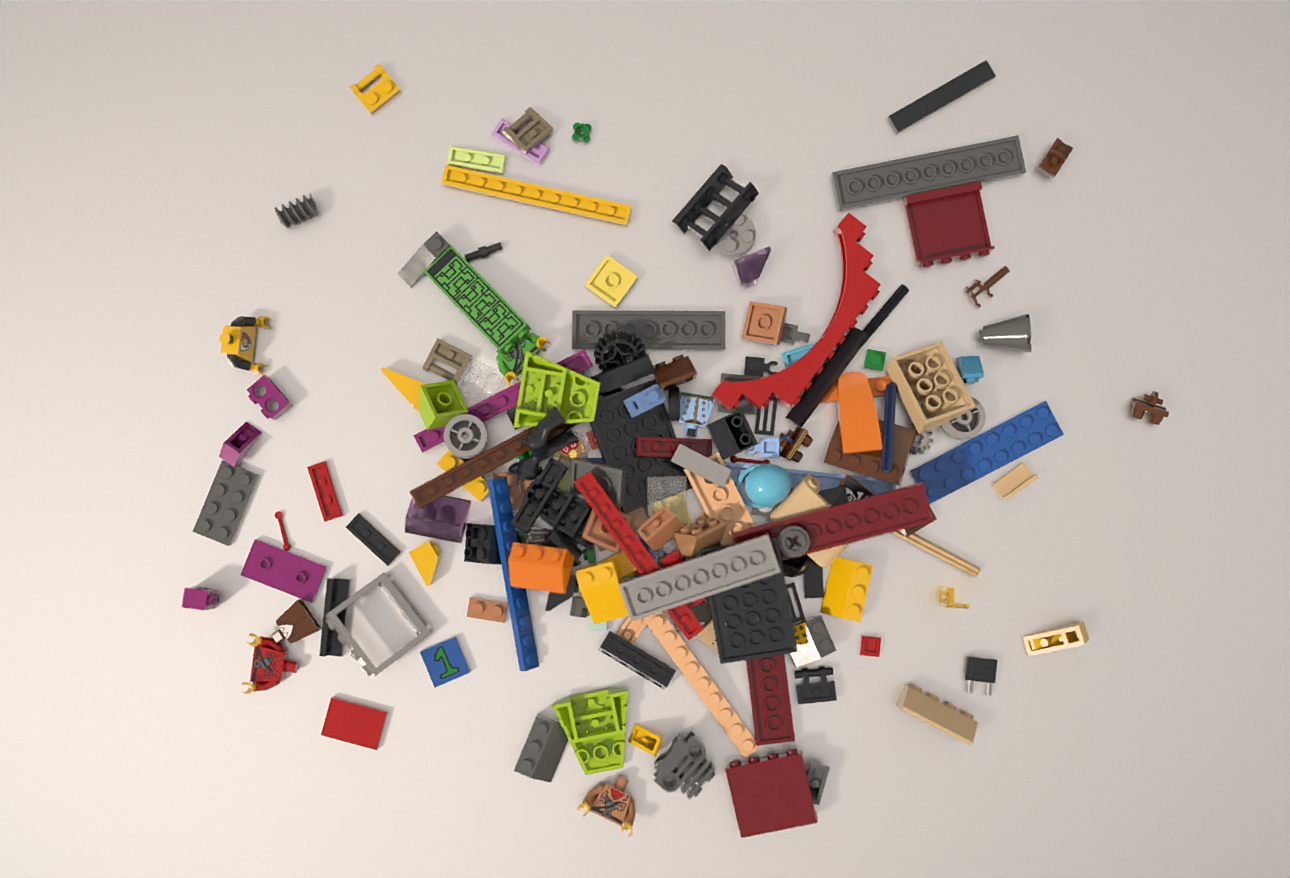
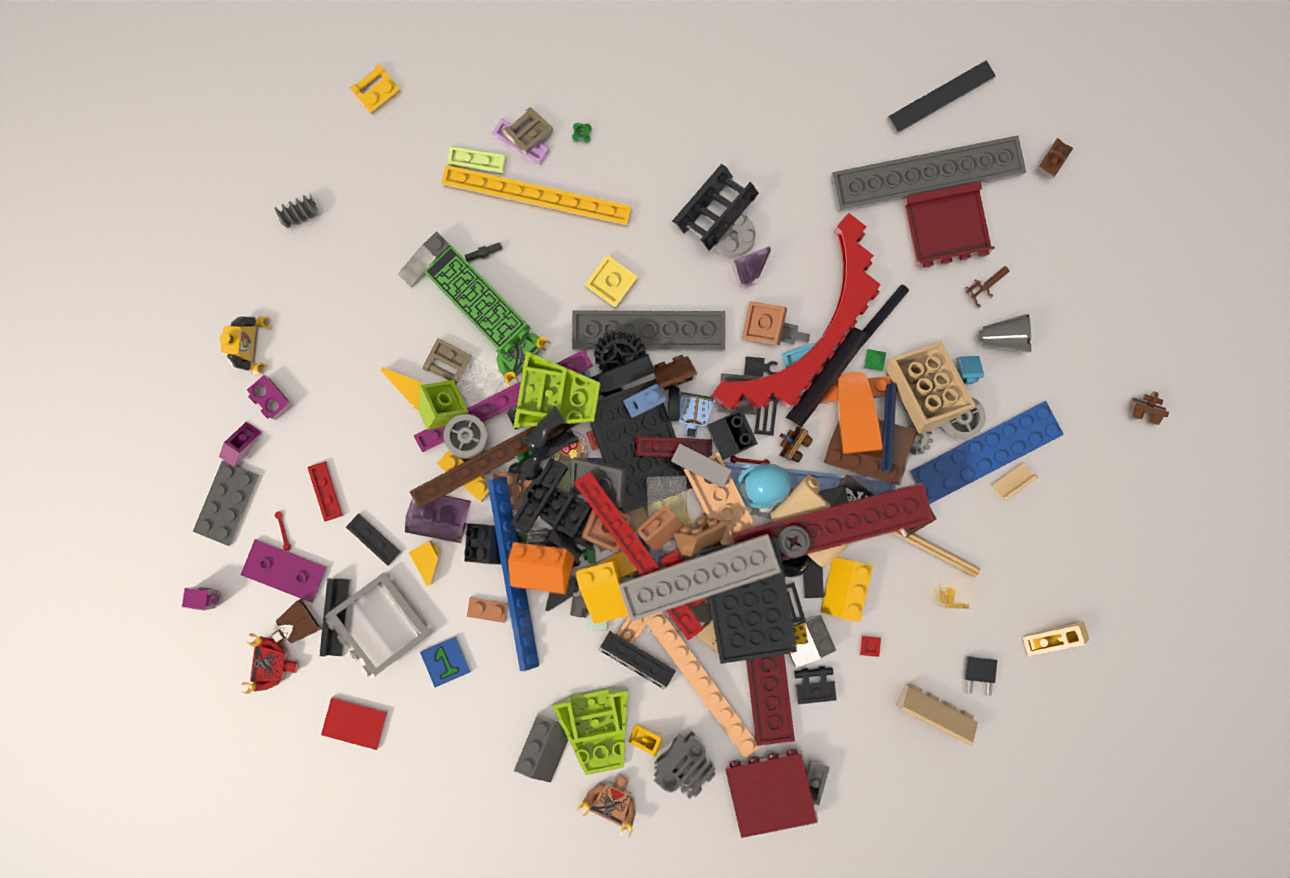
light blue plate [747,438,780,458] -> none

